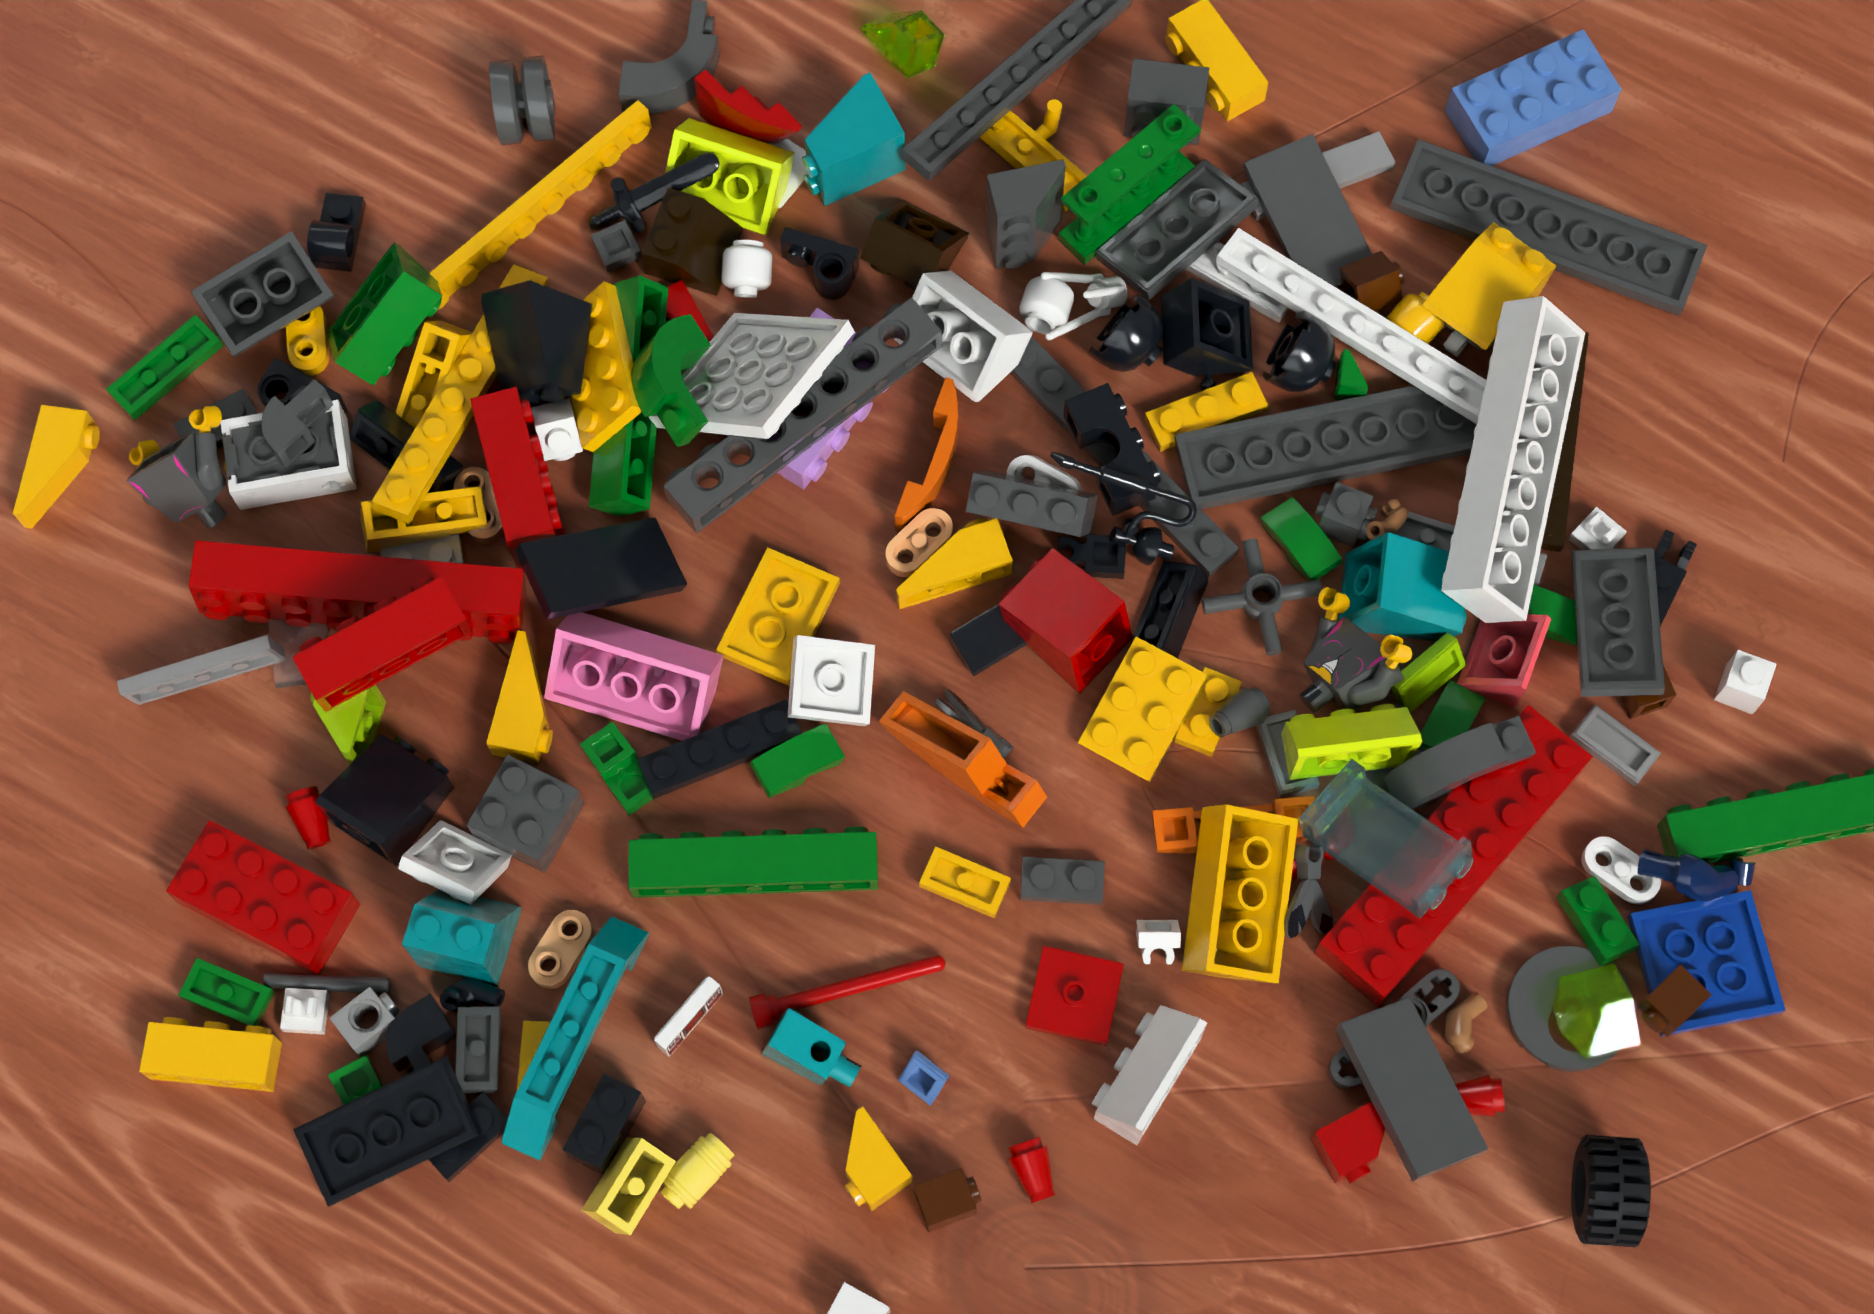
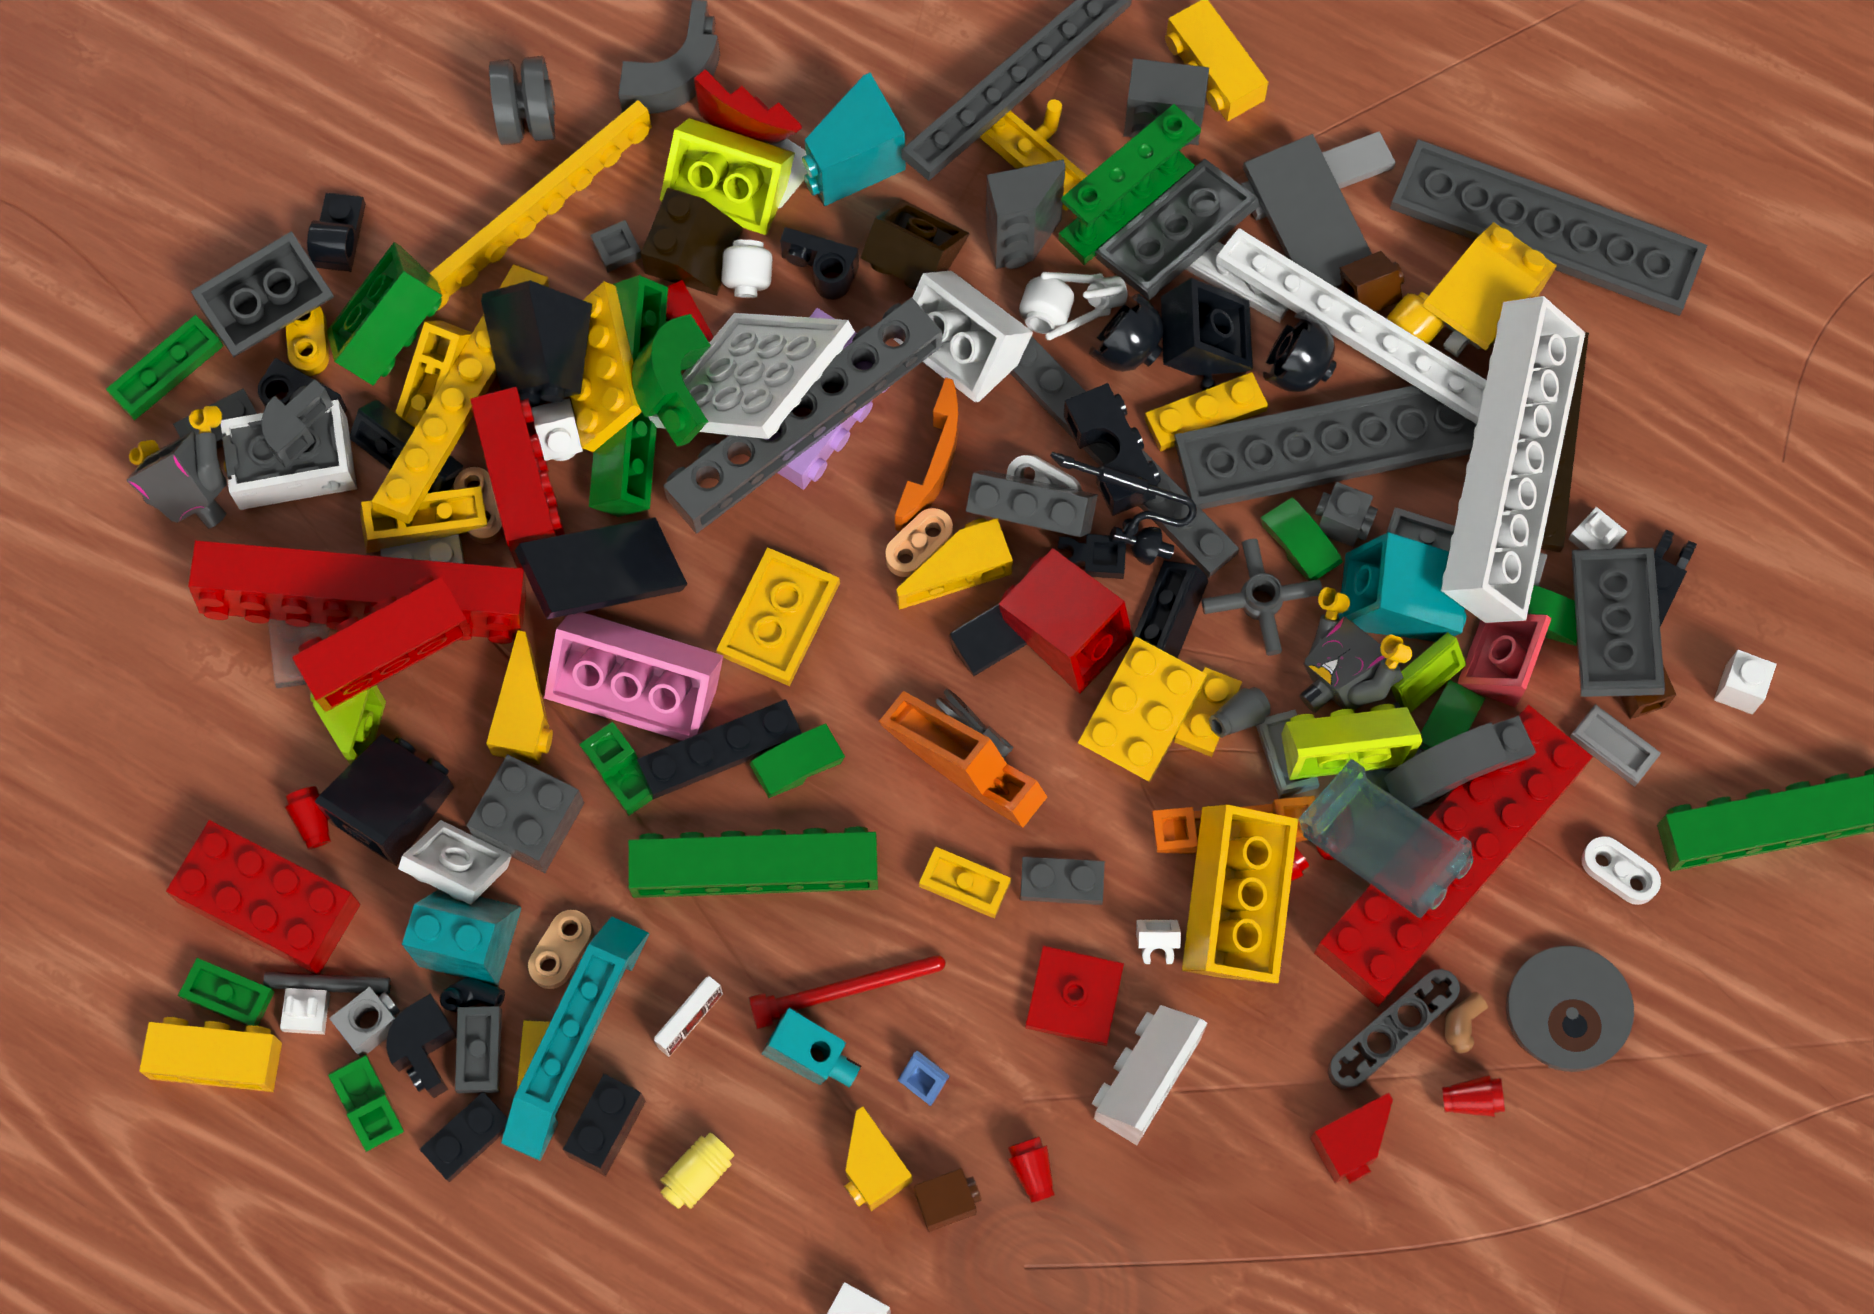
yellow slope [13,405,100,529] -> none
light grey tile [117,635,286,705] -> none
black tile [293,1056,482,1207] -> none
light yellow brick [581,1137,676,1235] -> none
black sword [588,153,719,233] -> none
white plate [787,635,875,726] -> none
clear neon green slope [861,10,945,79] -> none
dark grey piece [1284,844,1333,938] -> none
green slope [1334,349,1368,401] -> none
dark grey tile [1335,997,1488,1182] -> none
medium nougat arm [1366,499,1408,540] -> none
medium blue brick [1444,29,1622,166] -> none
clear neon green slope [1552,964,1640,1059] -> none
green plate [1556,876,1640,967] -> none
black tyre [1571,1135,1651,1247] -> none
blue plate [1627,890,1785,1037] -> none
dark blue arm [1637,849,1756,902] -> none
reddish brown brick [1637,964,1712,1037] -> none

